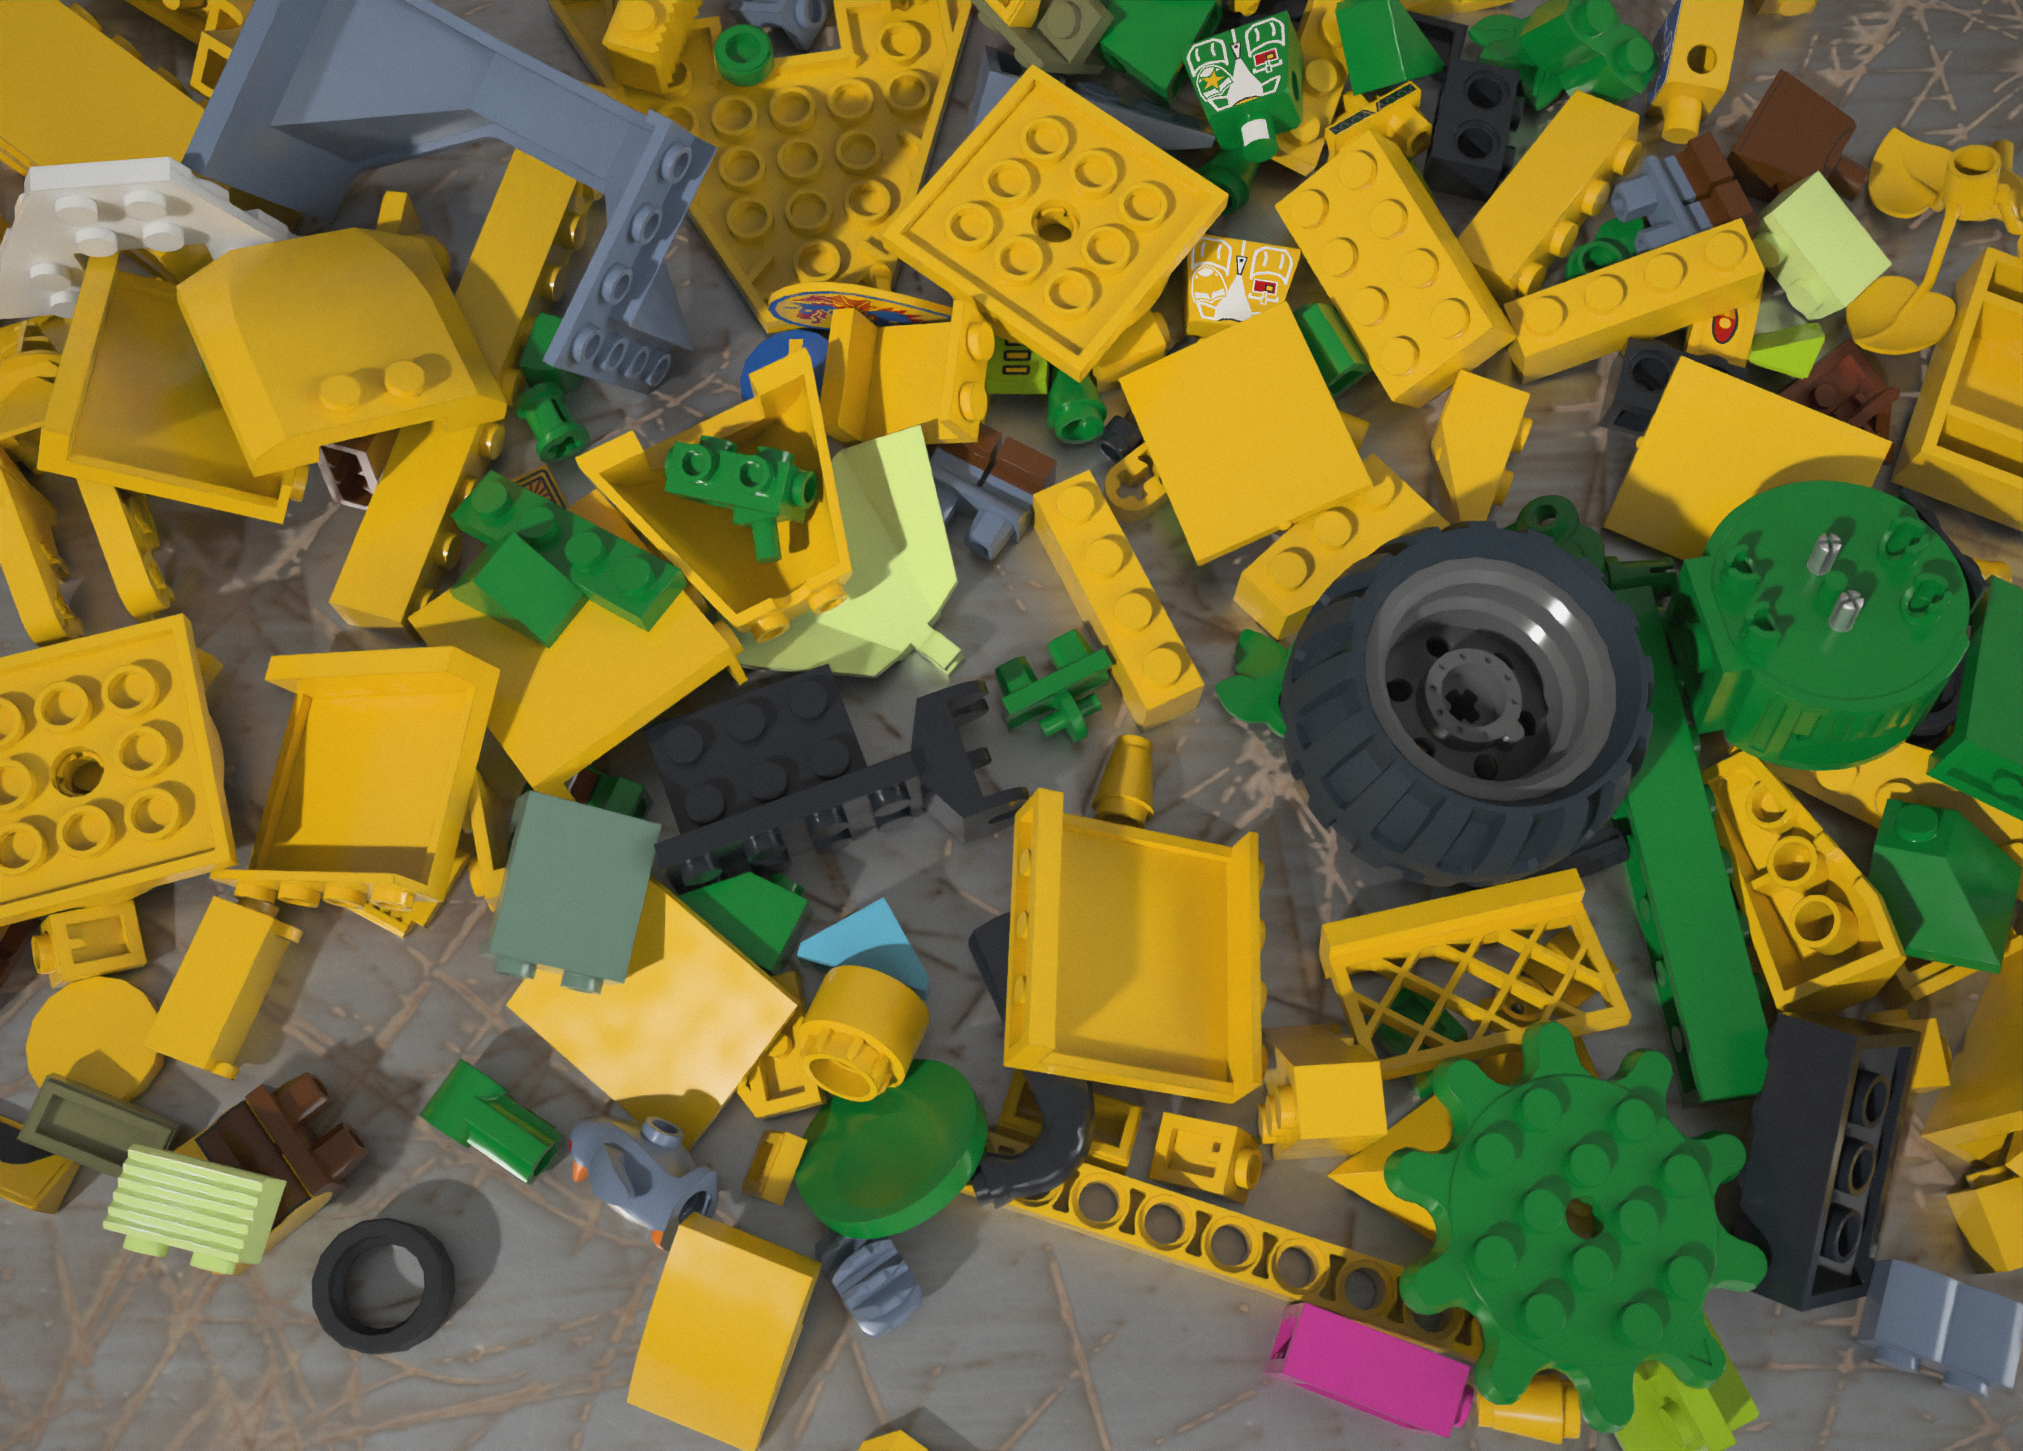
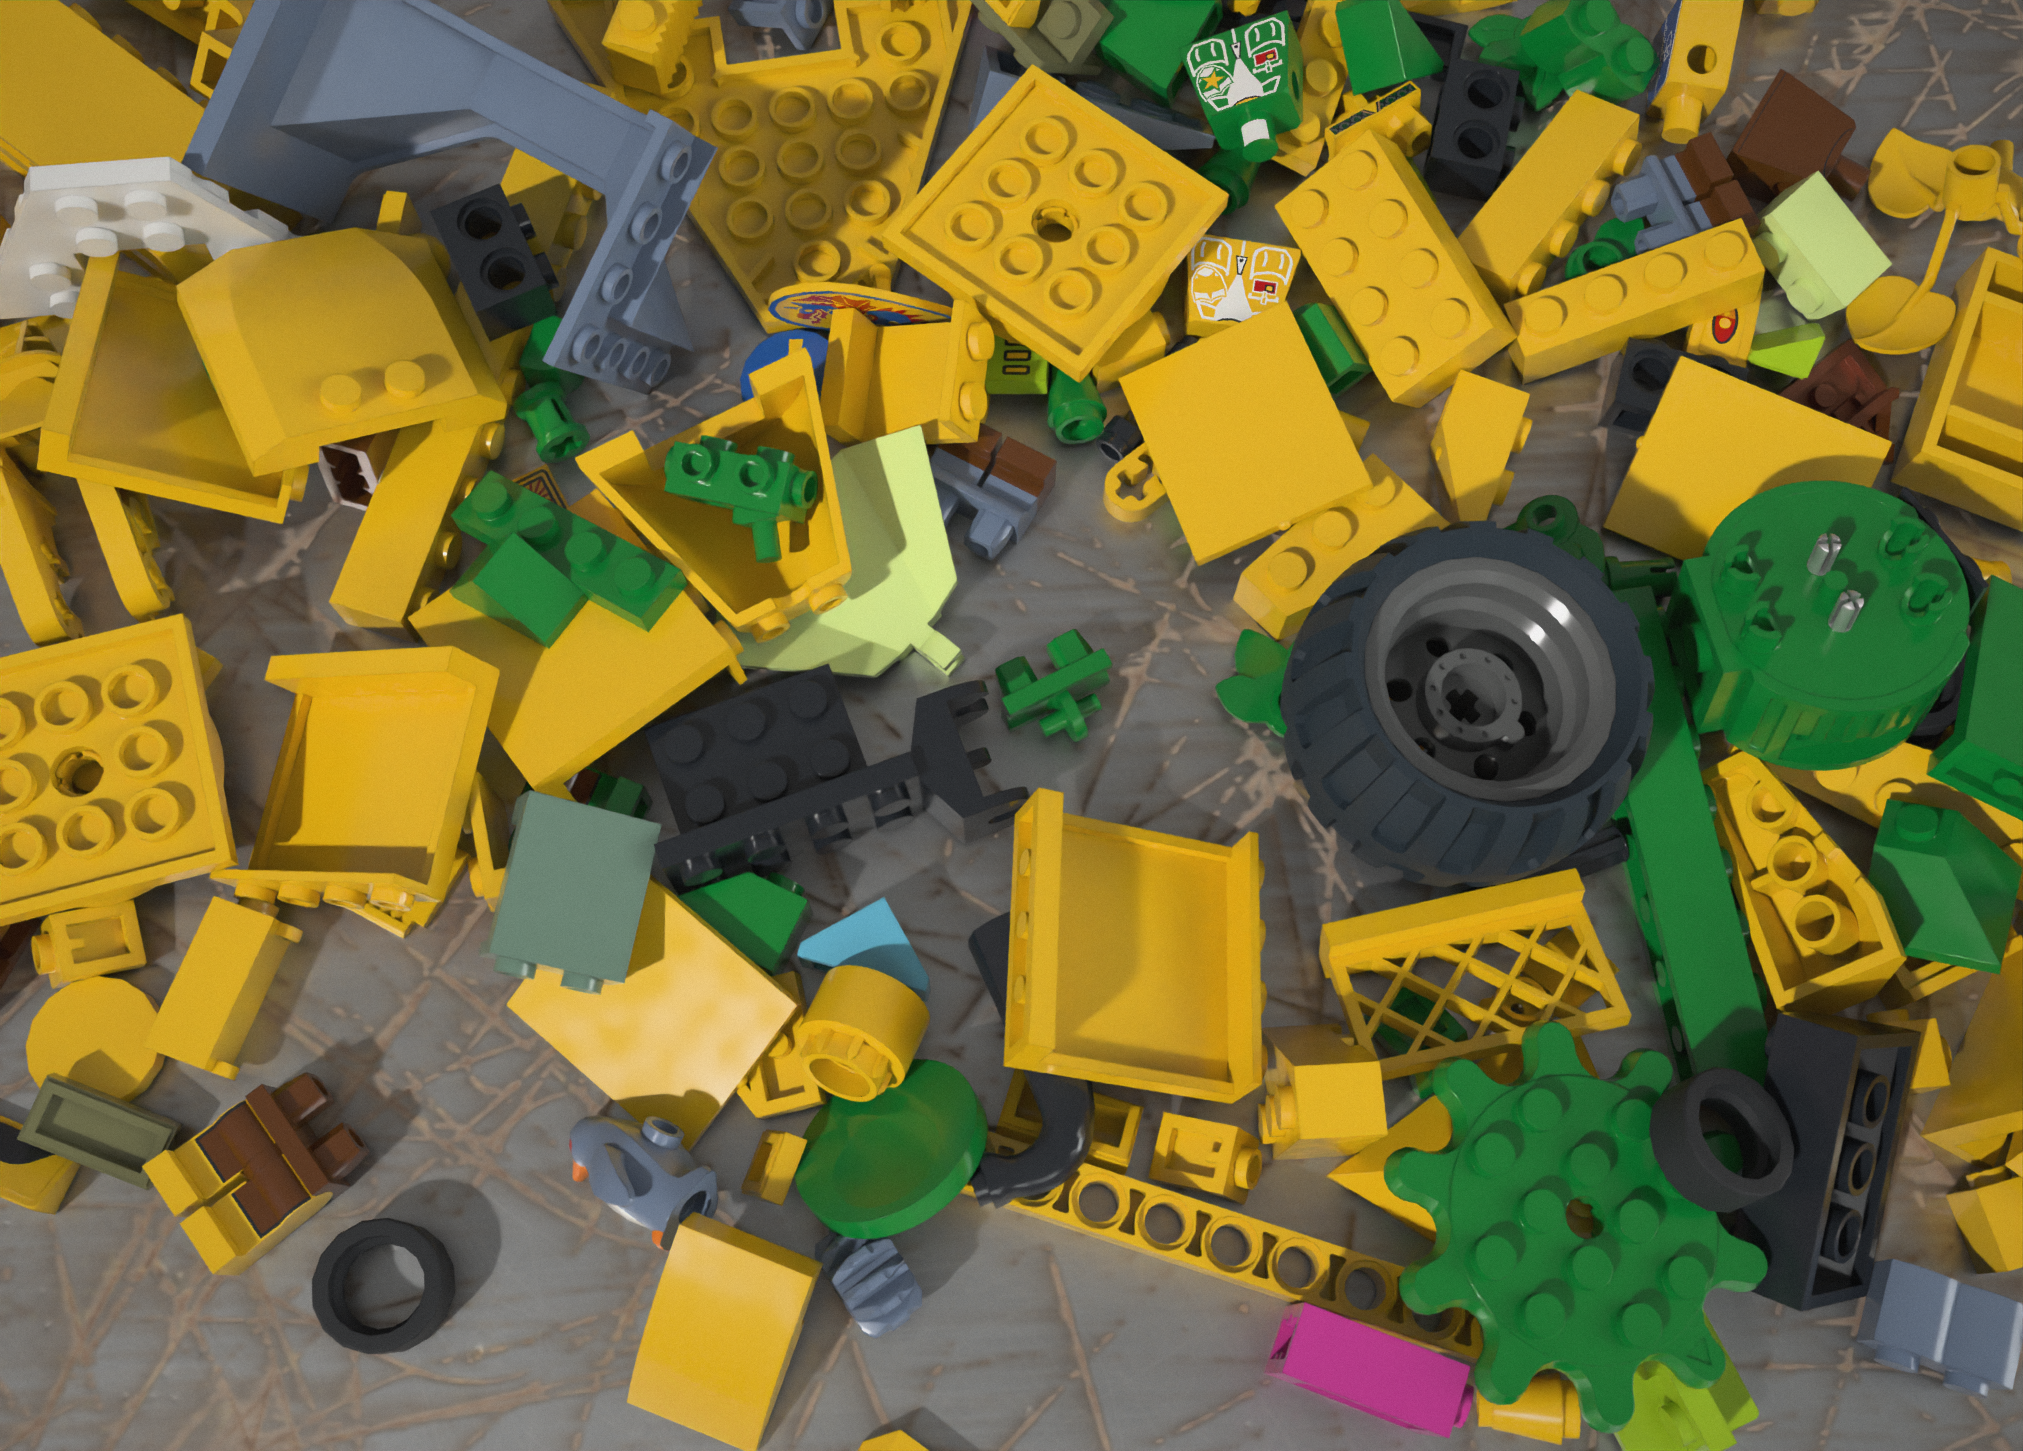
yellowish green brick [103,1144,287,1275] -> none
green piece [419,1058,565,1185] -> none
green tile [714,24,774,87] -> none
yellow brick [1032,470,1205,733] -> none
yellow cone [1090,734,1154,829] -> none
none -> black brick [430,183,560,341]
none -> black tyre [1649,1067,1794,1213]

